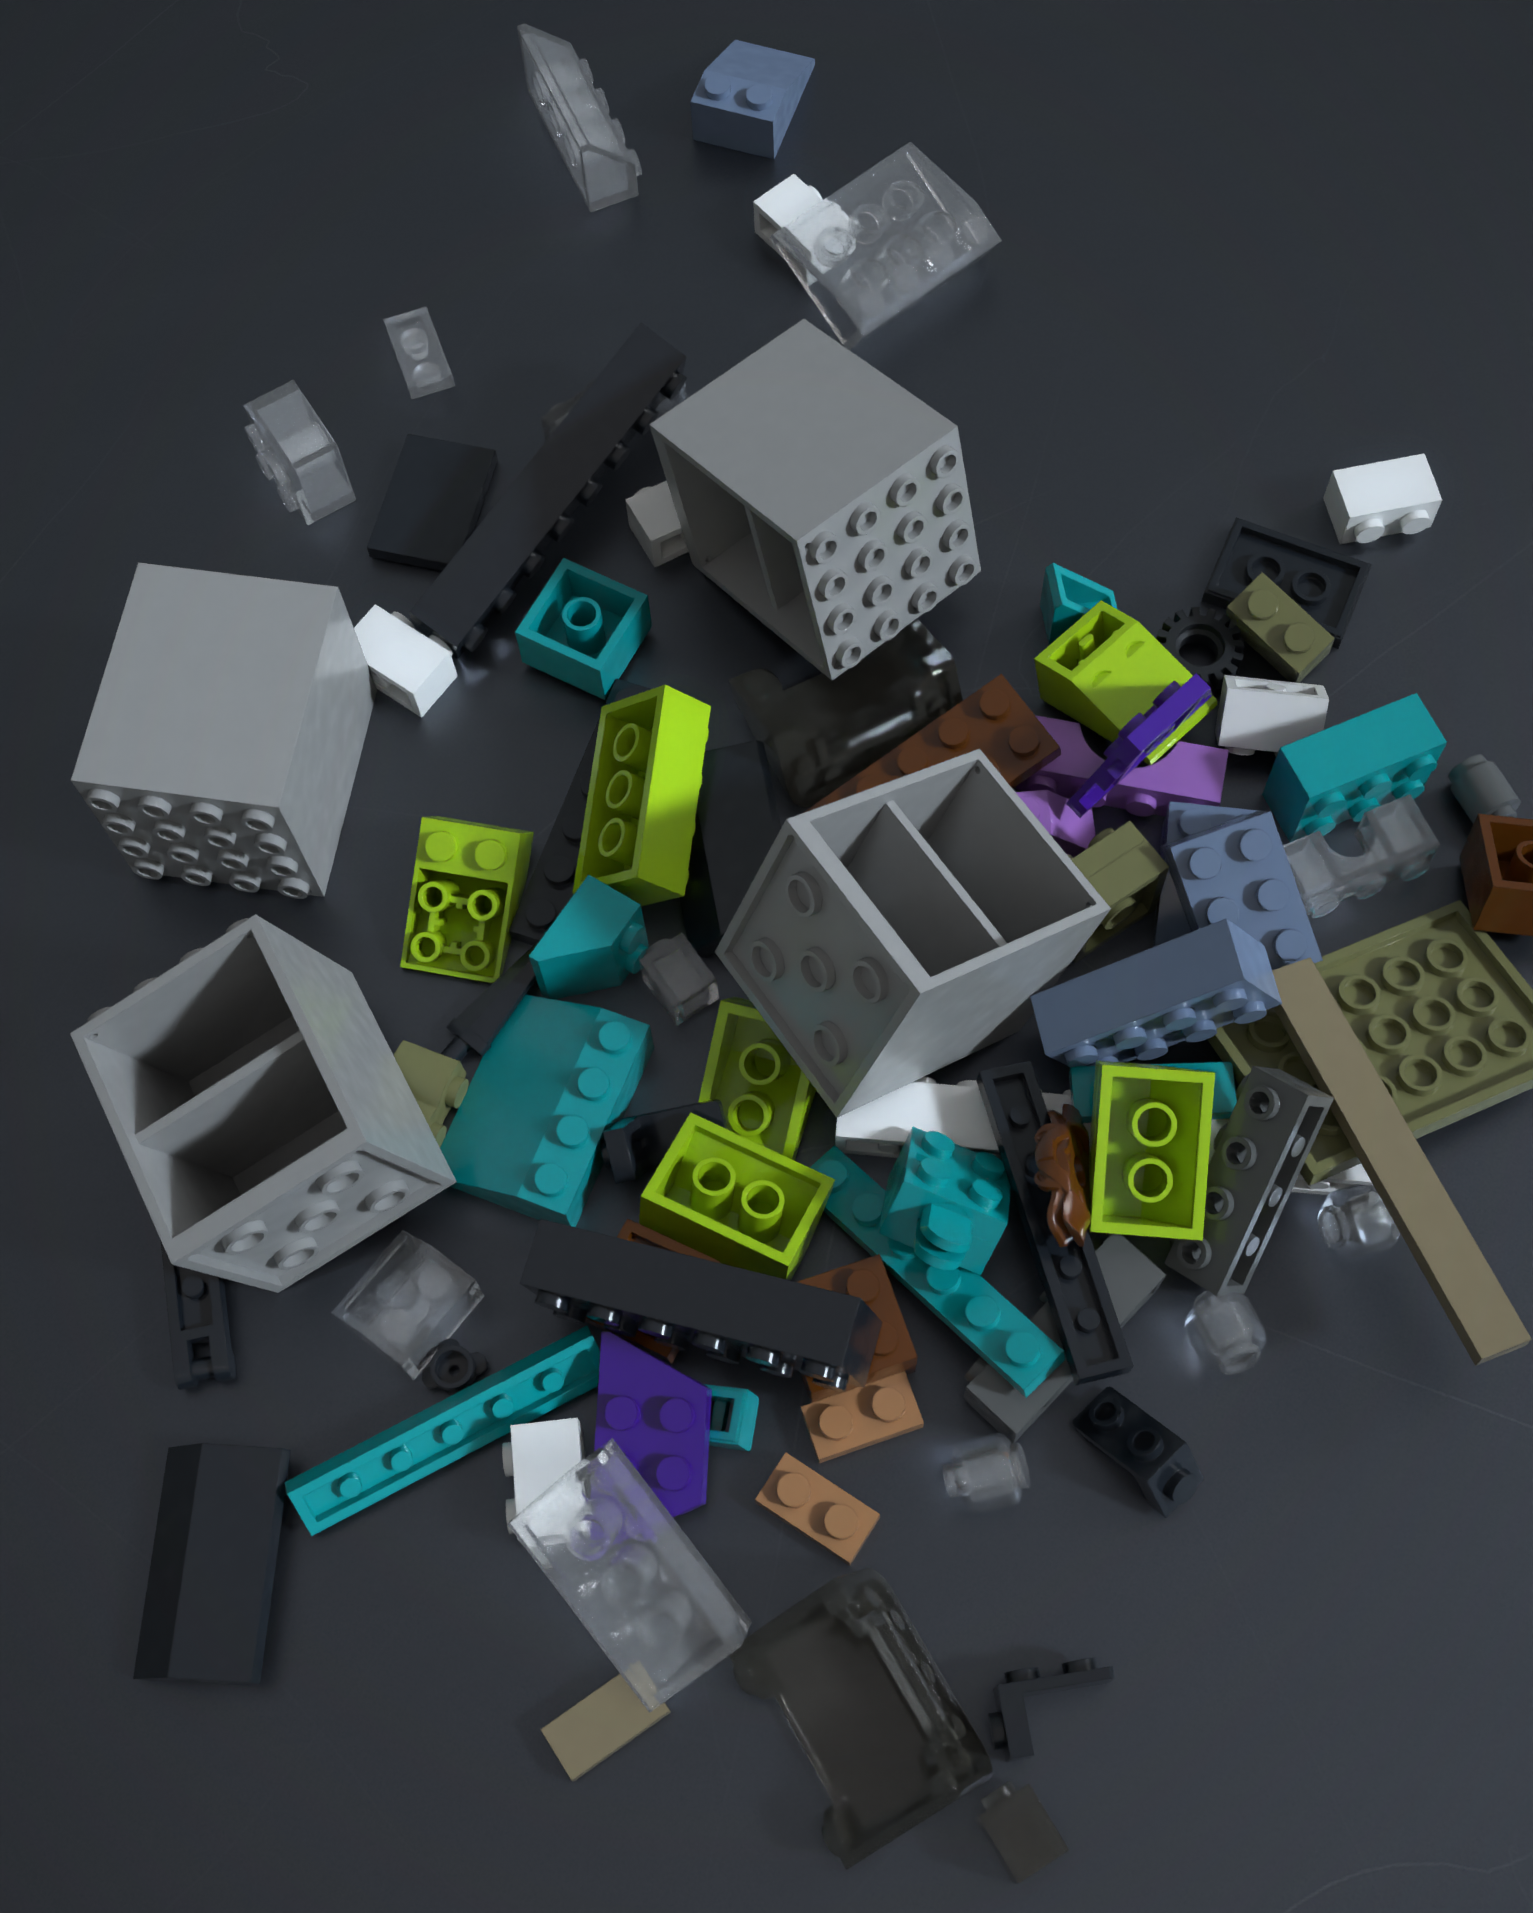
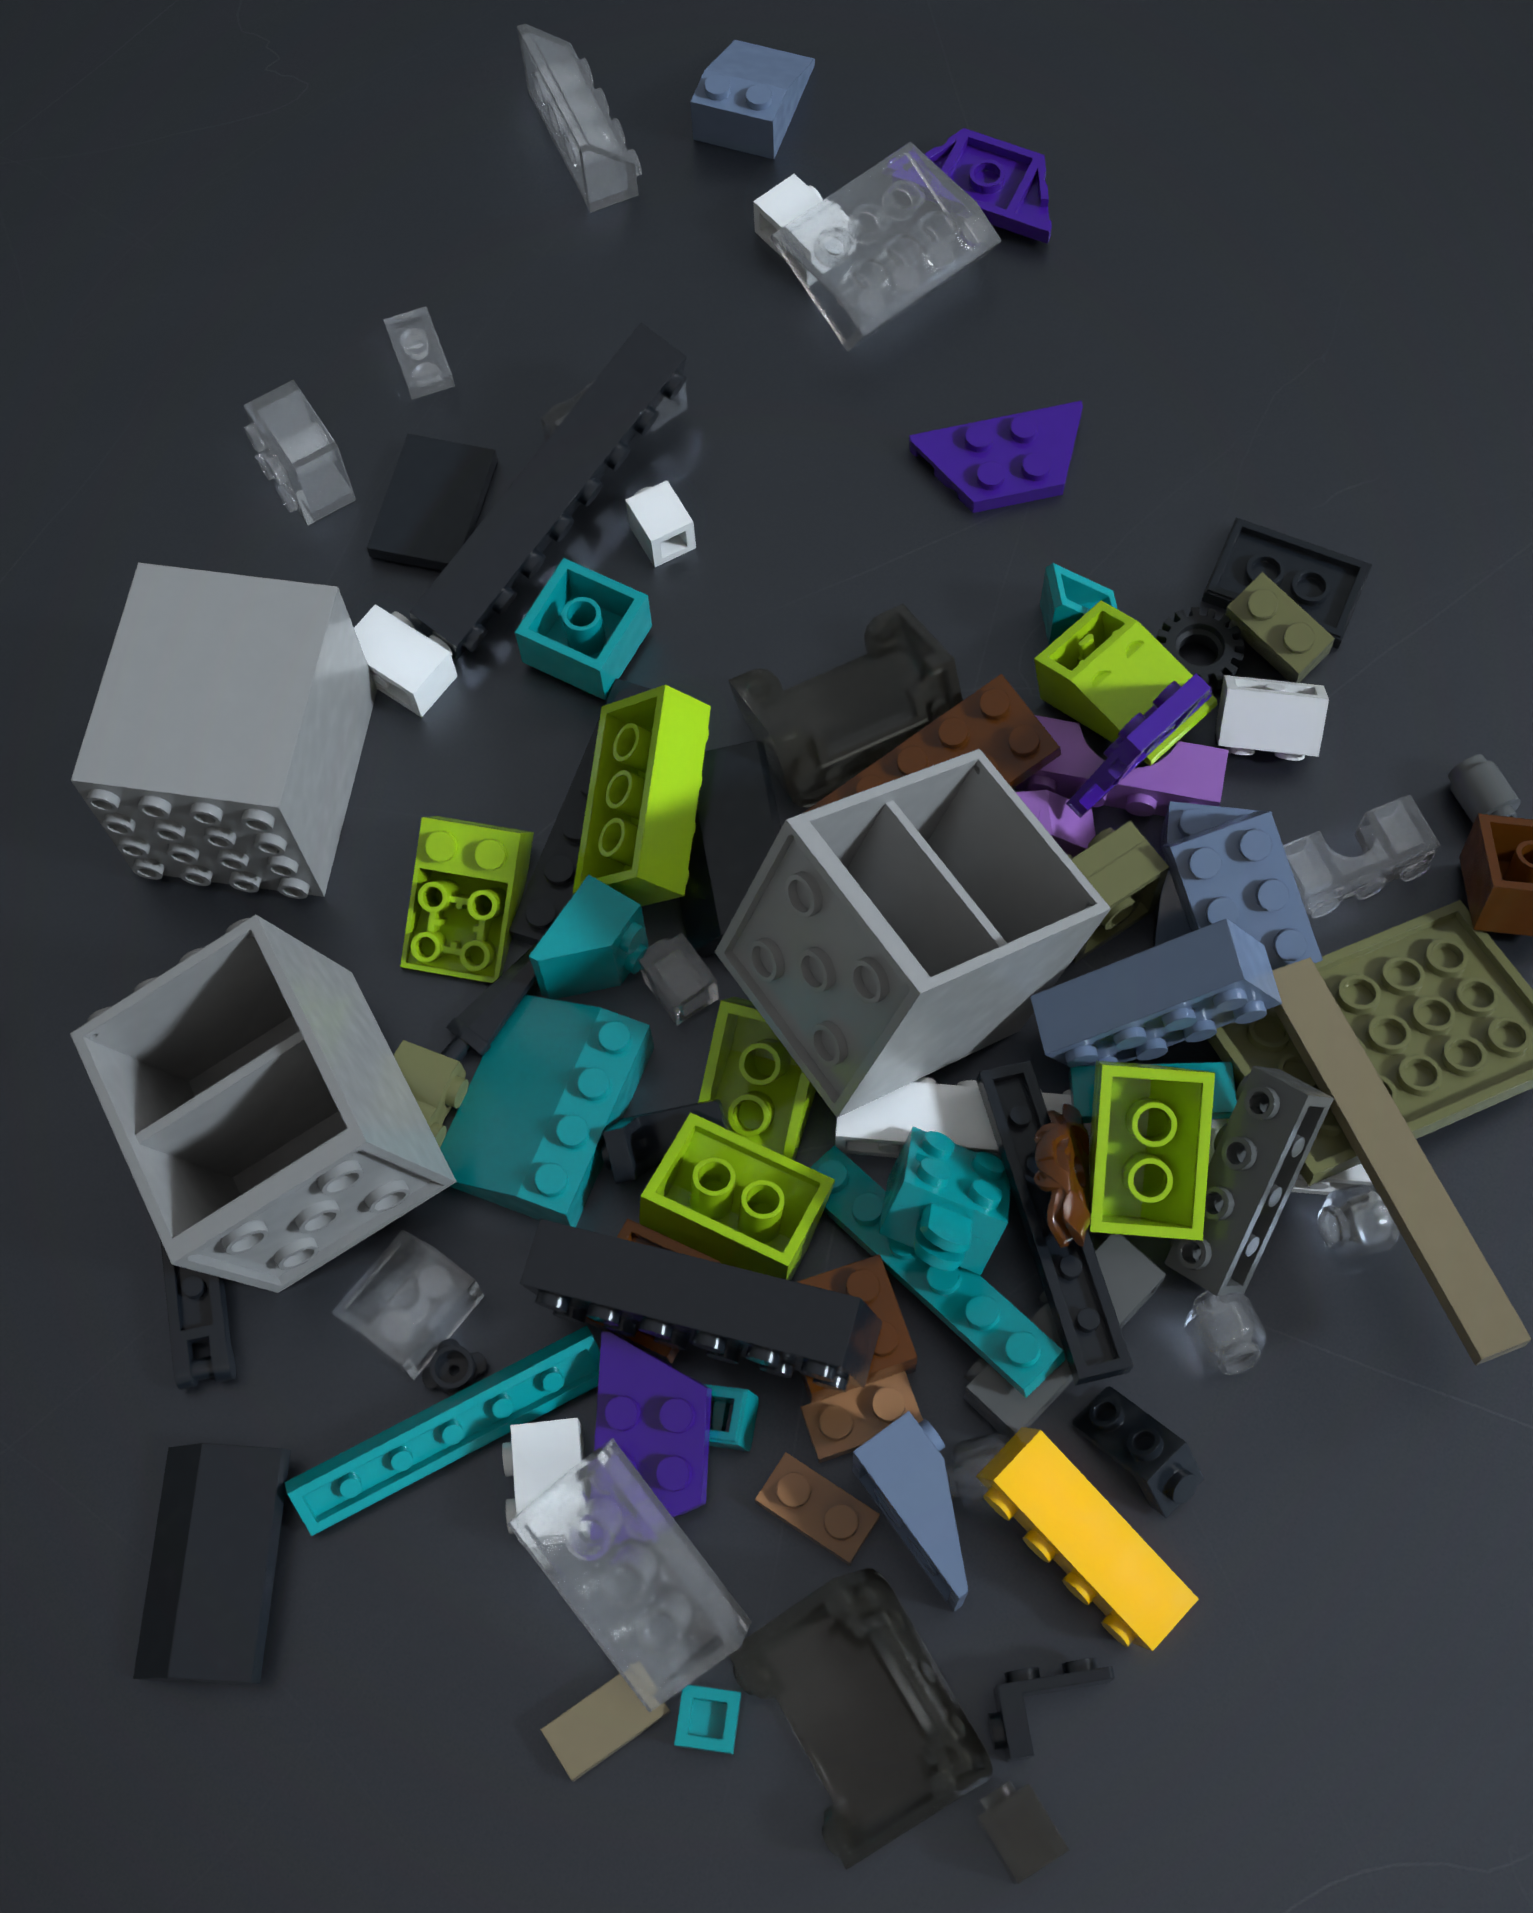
light grey piece [649,319,981,680] -> none
teal brick [1262,693,1447,843] -> none
white brick [1323,453,1442,544] -> none
none -> teal plate [674,1684,742,1755]
none -> sand blue slope [852,1411,968,1612]
none -> dark purple wing [891,128,1052,244]
none -> dark purple wing [909,401,1083,513]
none -> yellow brick [976,1427,1199,1651]

